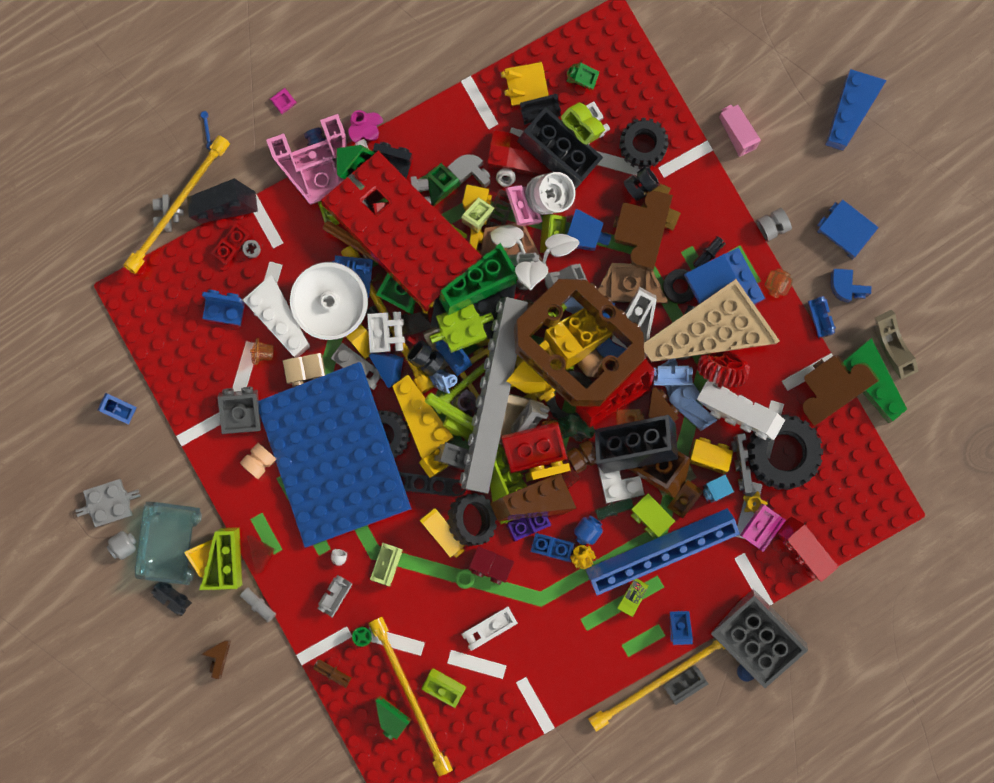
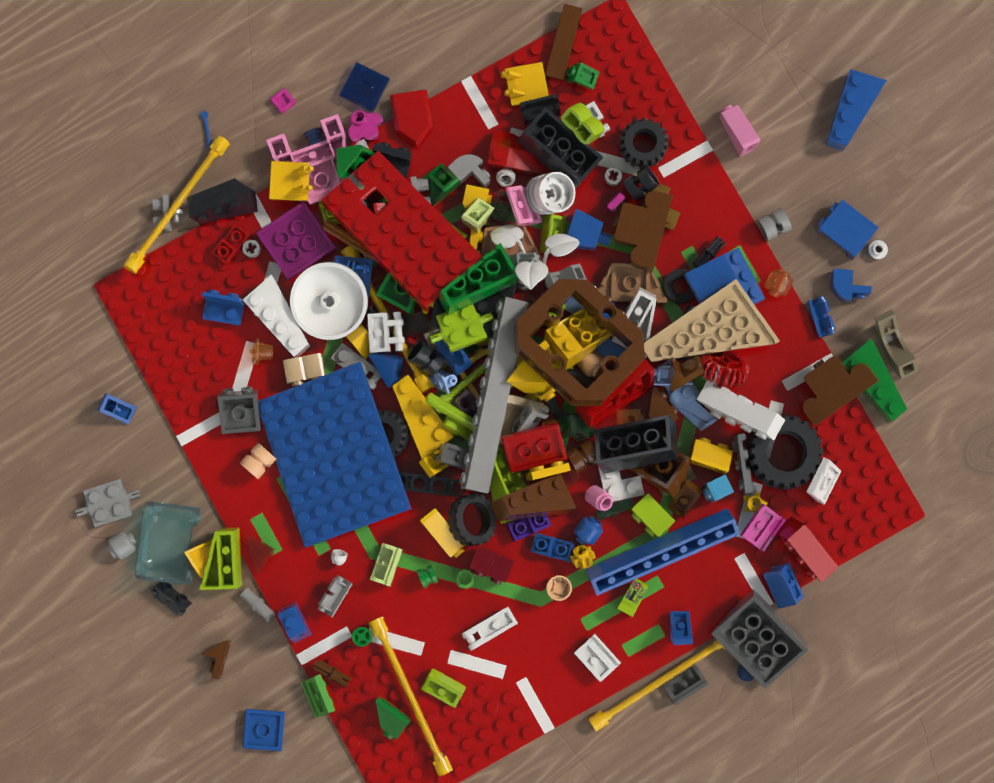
none -> blue plate [243,709,285,751]
none -> magenta plate [256,201,336,281]
none -> yellow plate [269,161,314,201]
none -> blue torso [278,601,312,643]
none -> bright green plate [301,674,335,719]
none -> clear blue plate [339,62,390,112]
none -> red tile [390,90,433,148]
none -> green wheel [417,565,438,588]
none -> reddish brown tile [545,4,582,81]
none -> light nougat wheel [546,575,572,601]
none -> white plate [574,634,621,682]
none -> bright pink brick [585,485,613,511]
none -> light grey bush [604,167,622,186]
none -> dark pink tile [606,193,625,214]
none -> reddish brown slope [668,355,704,391]
none -> blue hinge [763,562,804,609]
none -> white plate [807,458,841,505]
none -> white plate [868,240,888,259]

